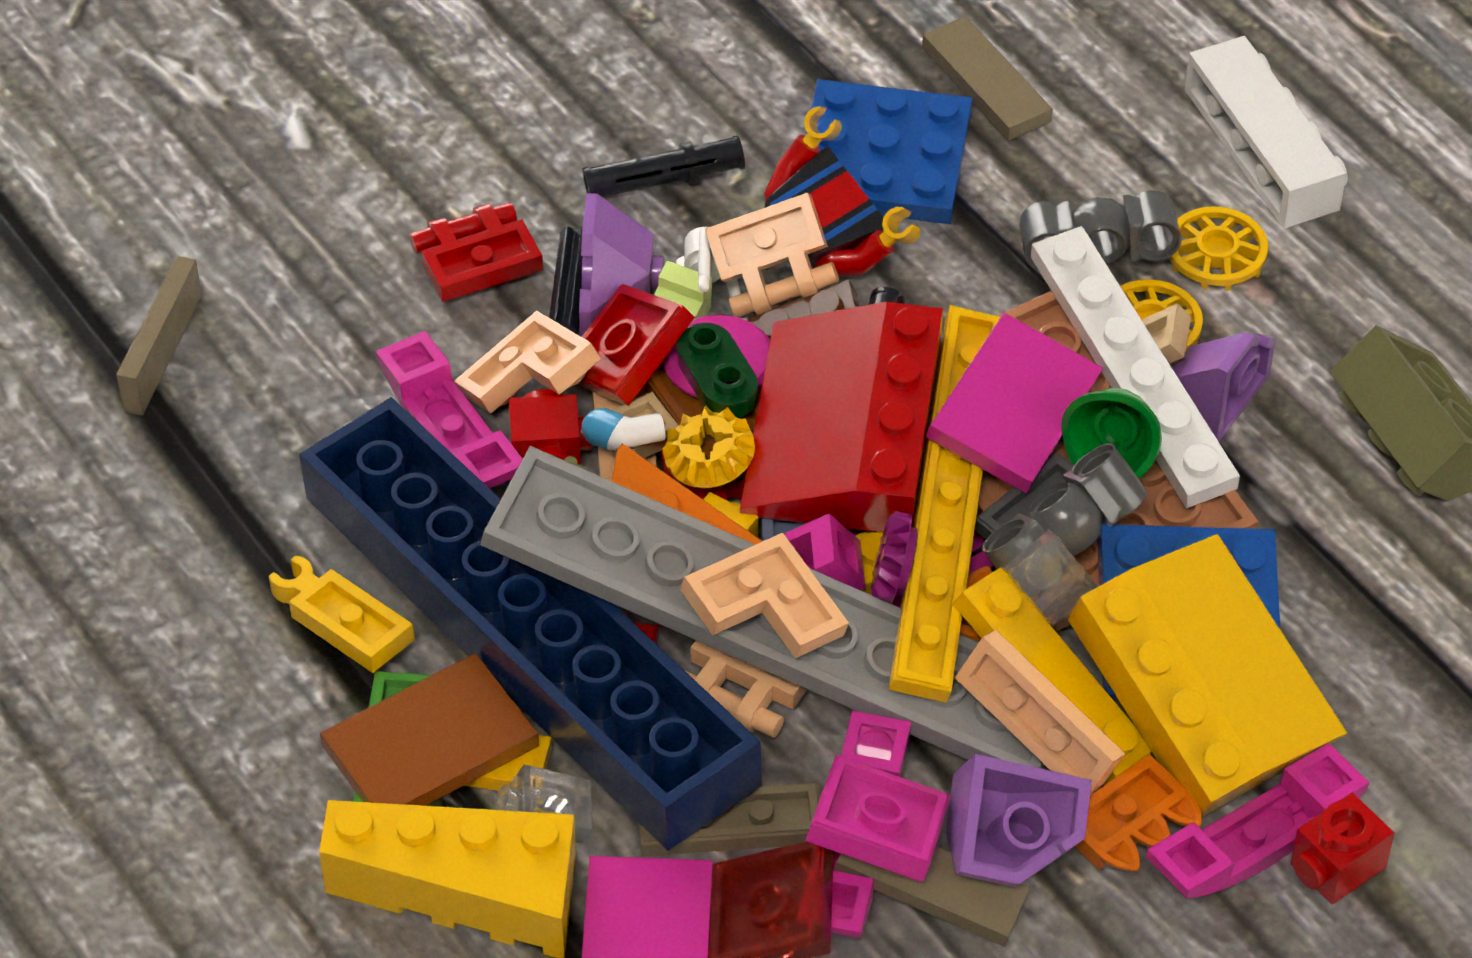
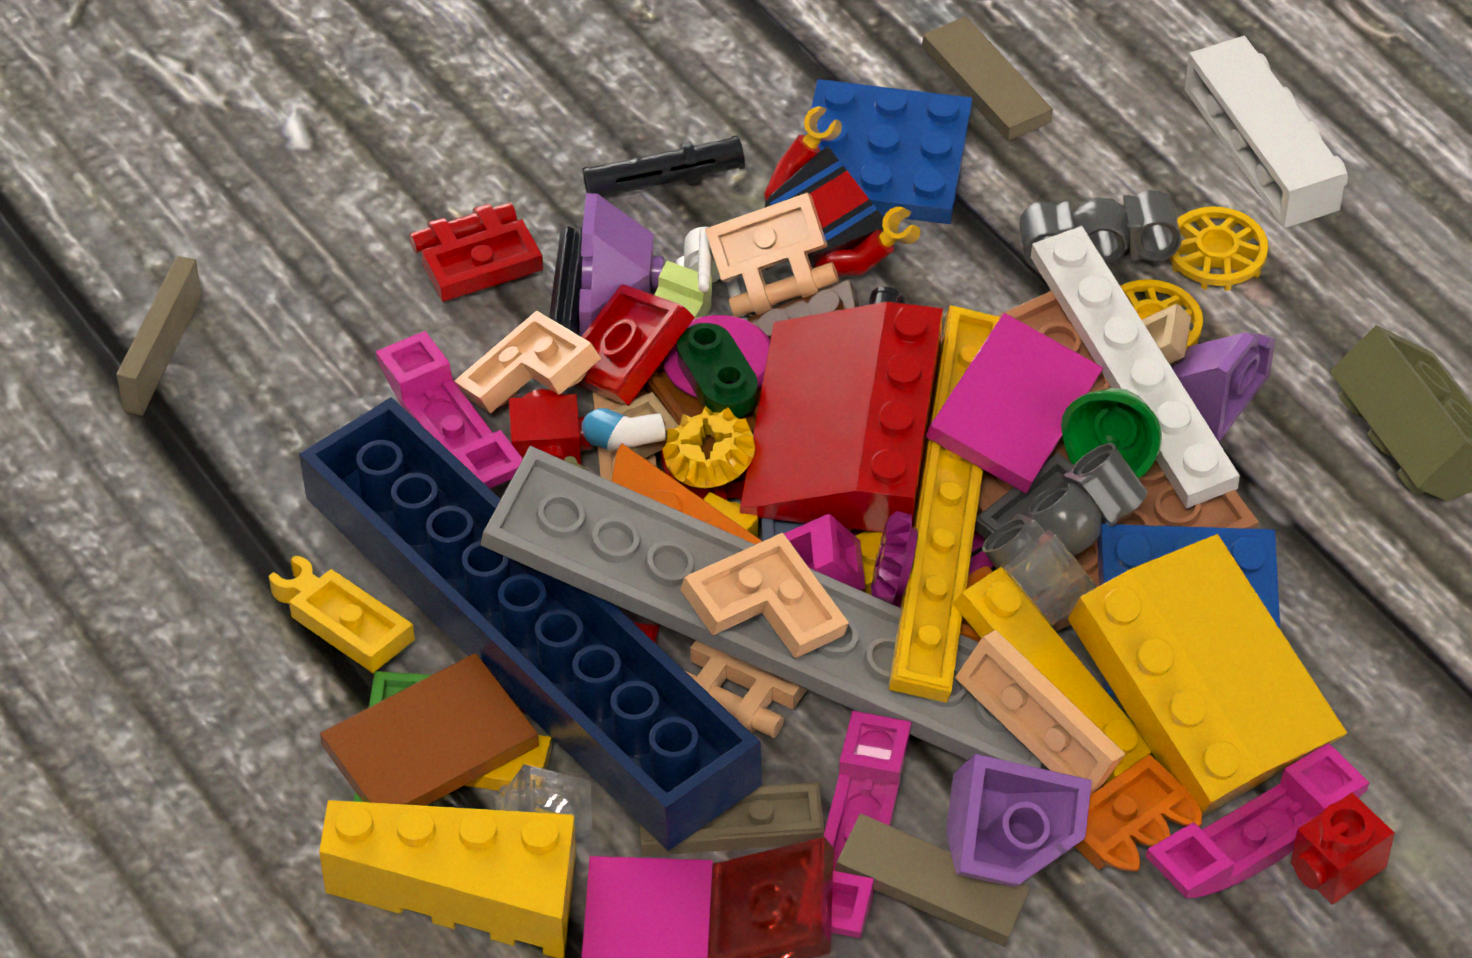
dark pink tile [805,755,951,883] -> none

